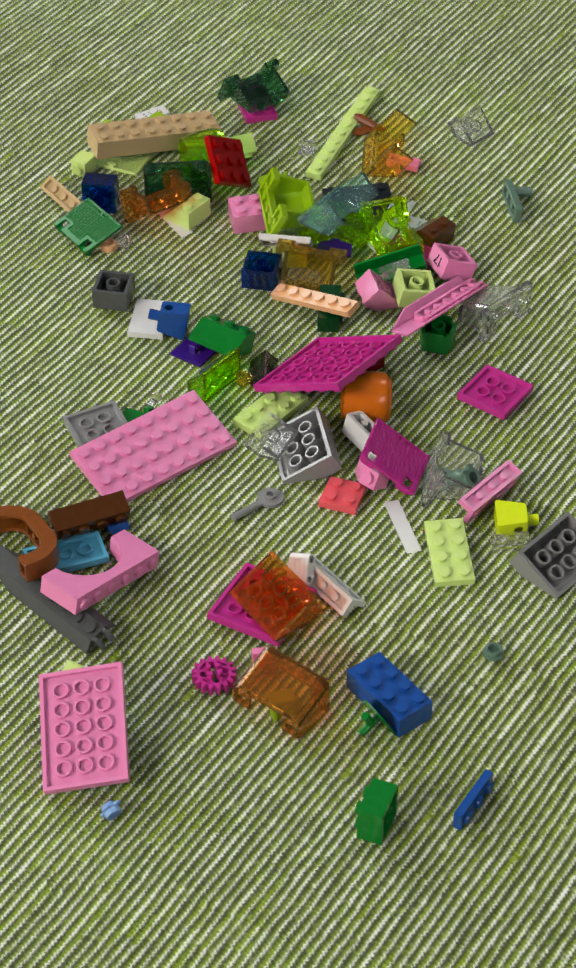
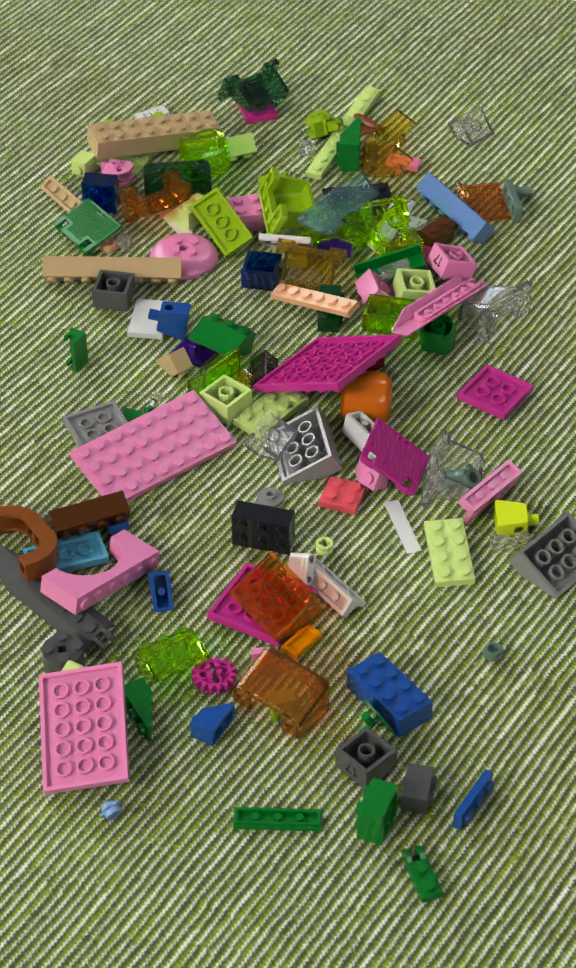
red plate [204,135,252,188] -> none
none -> dark grey brick [41,631,85,673]
none -> tan brick [42,256,183,285]
none -> green hinge [64,327,88,372]
none -> bright pink hinge [100,157,135,189]
none -> green slope [124,677,153,742]
none -> clear neon green slope [132,627,210,683]
none -> blue slope [147,570,174,613]
none -> bright pink brick [150,233,218,280]
none -> tan slope [156,347,193,377]
none -> lime plate [189,187,254,259]
none -> blue slope [189,703,235,746]
none -> yellowish green brick [200,374,252,425]
none -> black brick [231,500,295,555]
none -> green tile [233,807,322,831]
none -> light orange tile [281,623,323,661]
none -> lime hinge [305,110,344,138]
none -> yellowish green bush [316,537,333,556]
none -> green slope [336,117,361,172]
none -> dark grey brick [336,726,397,788]
none -> clear neon green slope [362,293,417,339]
none -> dark grey brick [400,763,437,814]
none -> green hinge [402,845,444,903]
none -> medium blue brick [416,172,495,245]
none -> clear orange window [455,182,512,222]

